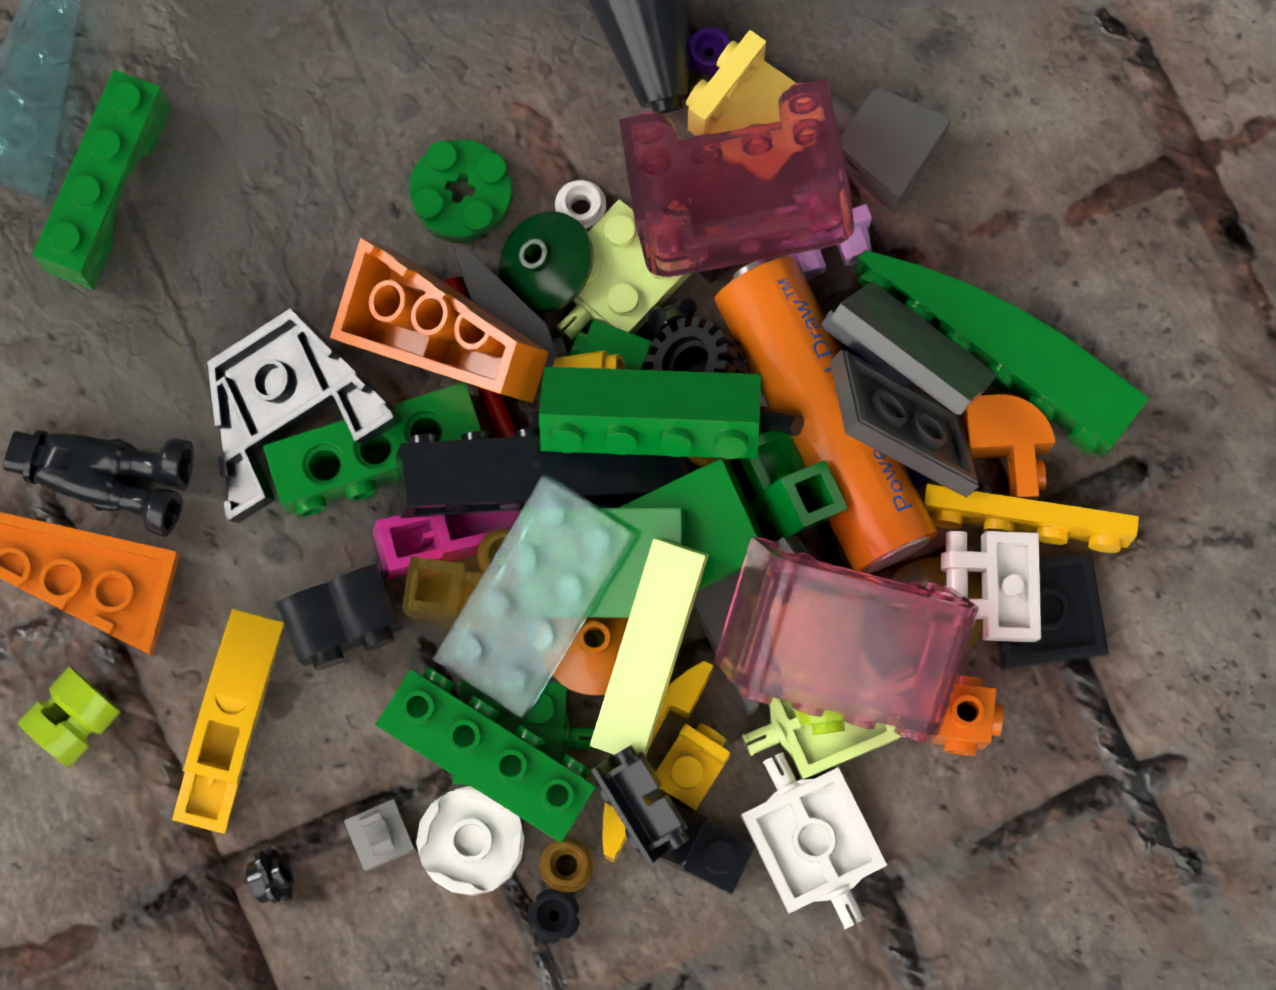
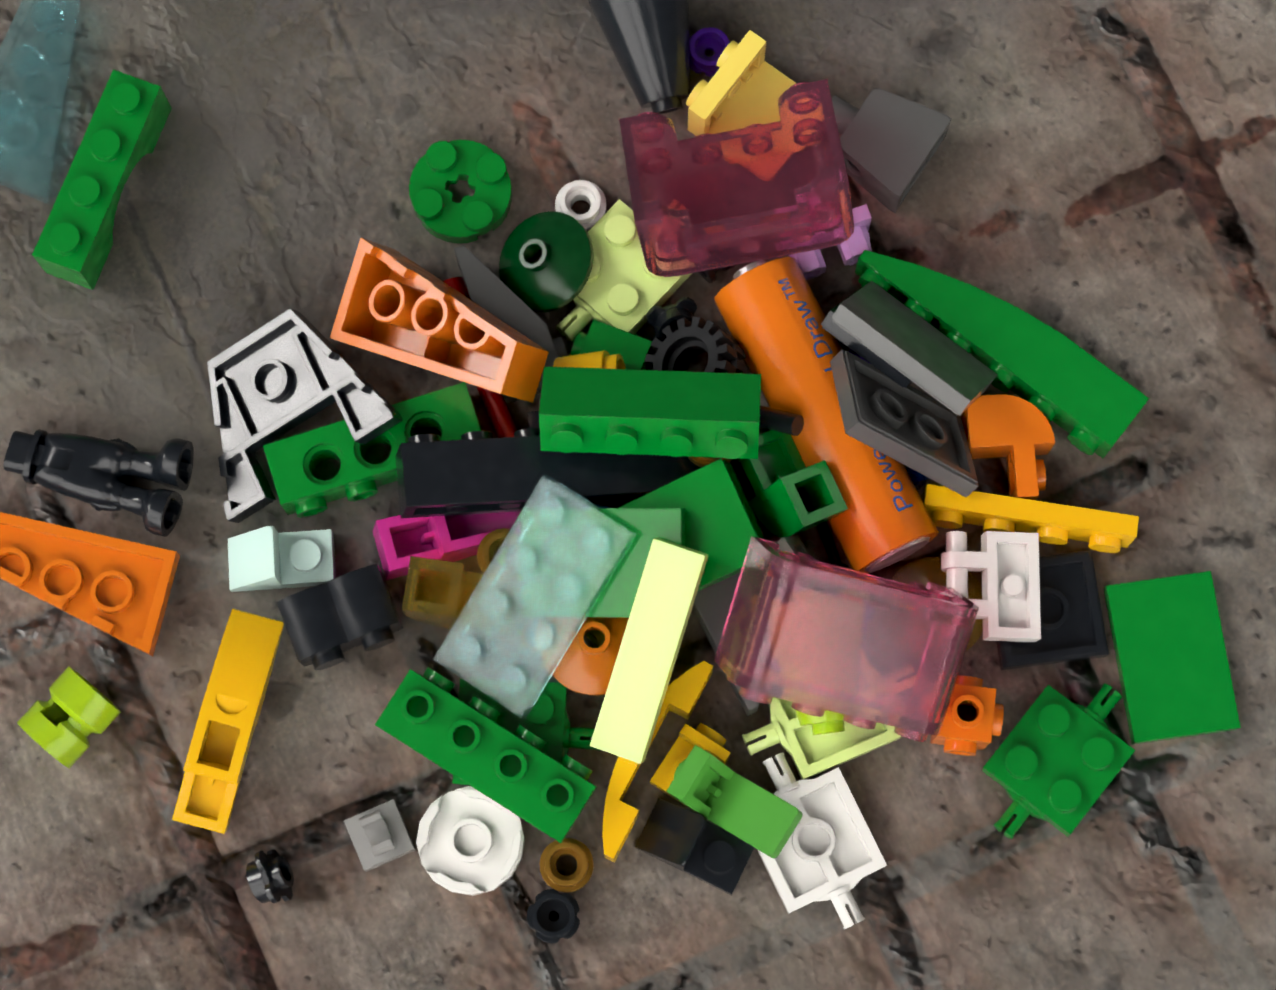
black hinge [591,744,690,865] -> none
none -> light aqua slope [228,526,336,592]
none -> bright green bracket [666,745,803,859]
none -> green plate [982,683,1135,840]
none -> green tile [1103,571,1241,745]

